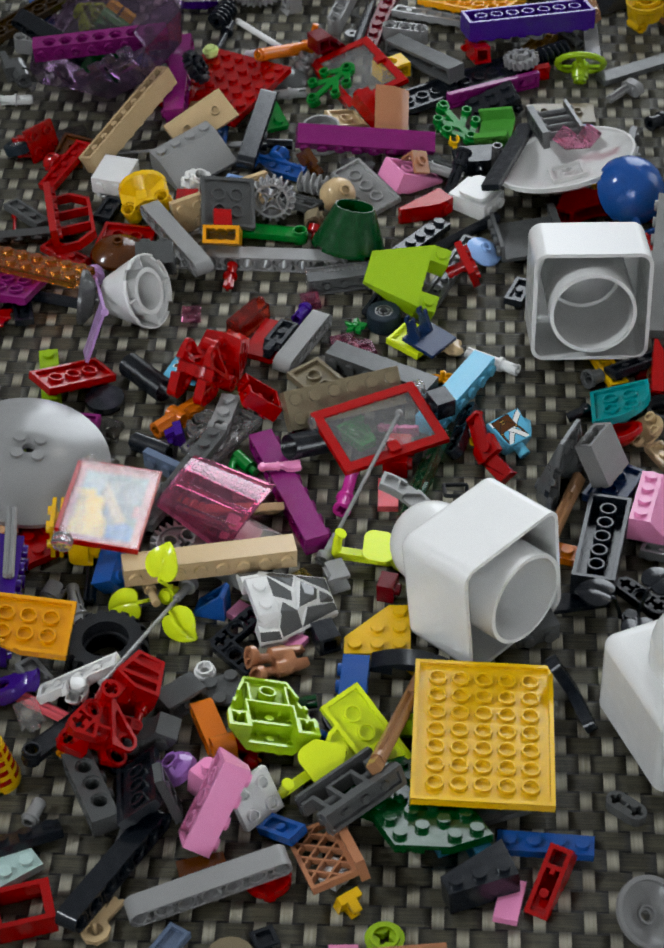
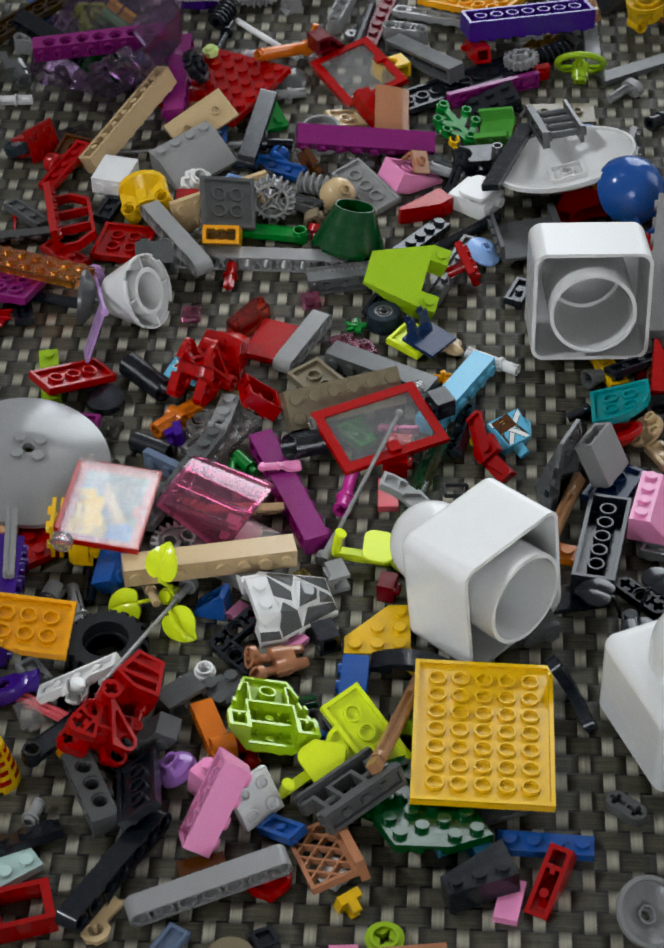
reddish brown dish [91,234,140,271] -> none
dark grey tile [152,762,184,825] -> none
red tile [213,208,232,225] -> none
black hinge [263,318,299,359] -> none
dark purple pin [291,302,312,325] -> none
flat silver wheel [294,51,315,73] -> none
green plant [306,62,356,108] -> none
clear pink tile [552,123,602,150] -> none

